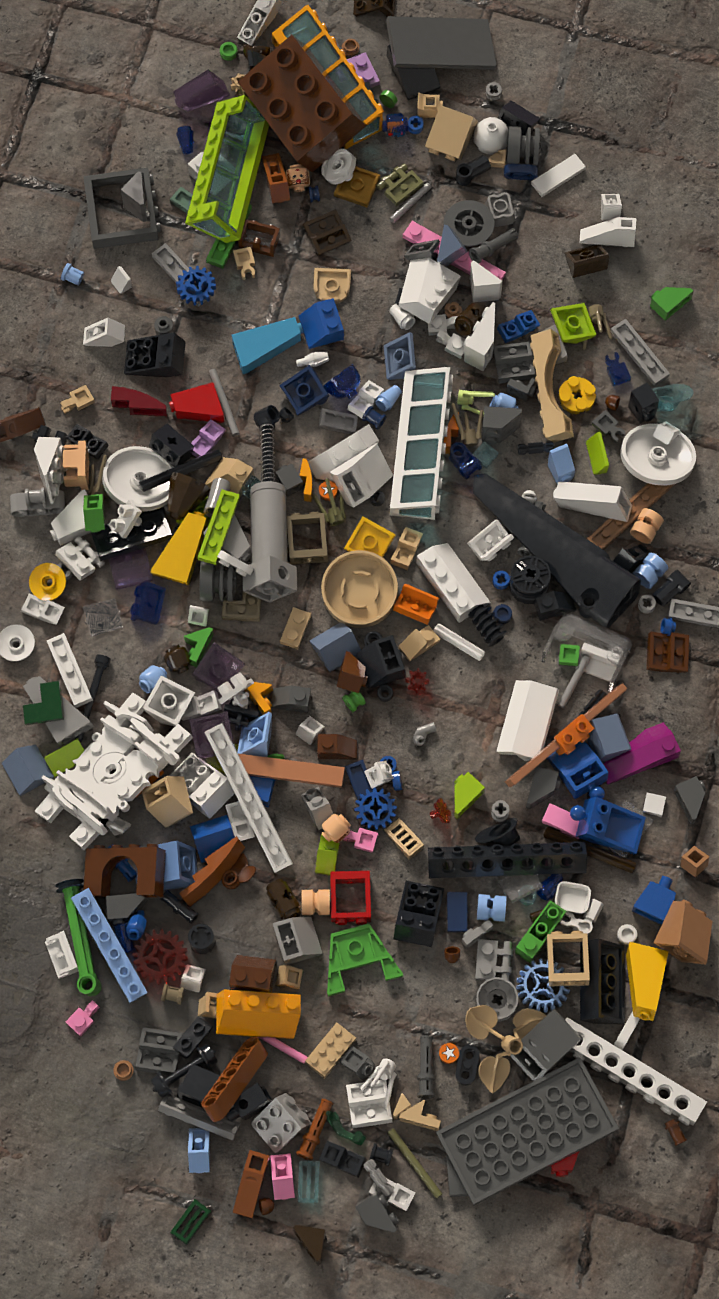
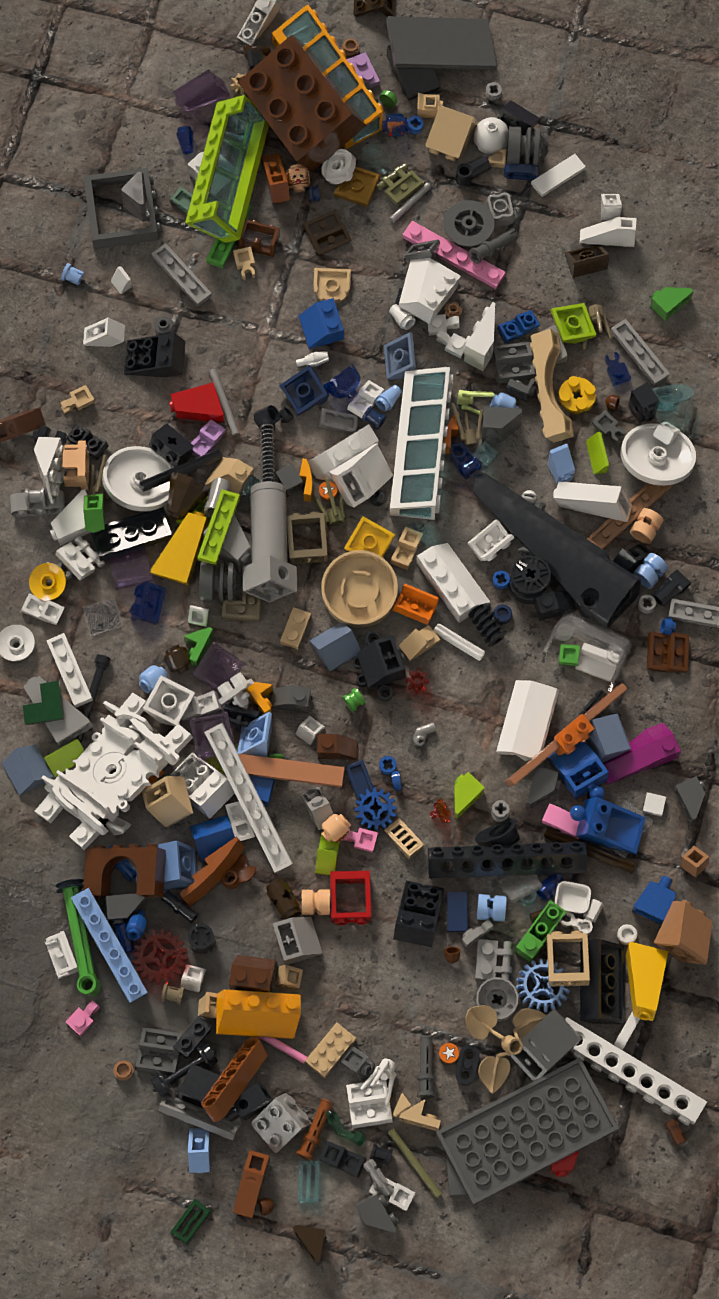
white hips [109,500,142,538] -> none
dark red slope [111,386,168,417] -> none
blue gear [176,266,216,306] -> none
white plate [217,550,254,577] -> none
bright green tile [220,42,238,61] -> none
dark azure slope [232,317,303,375] -> none
bright pink slope [270,1153,295,1200] -> none
bright green wing [327,924,403,997] -> none
reddish brown slope [336,651,368,693] -> none
white bracket [364,761,394,789] -> none
sand blue slope [437,225,468,267] -> none
dark brown piece [454,302,486,336] -> none
white slope [470,260,502,302] -> none
black axle [517,441,554,455] -> none
light grey bar [558,655,590,709] -> none

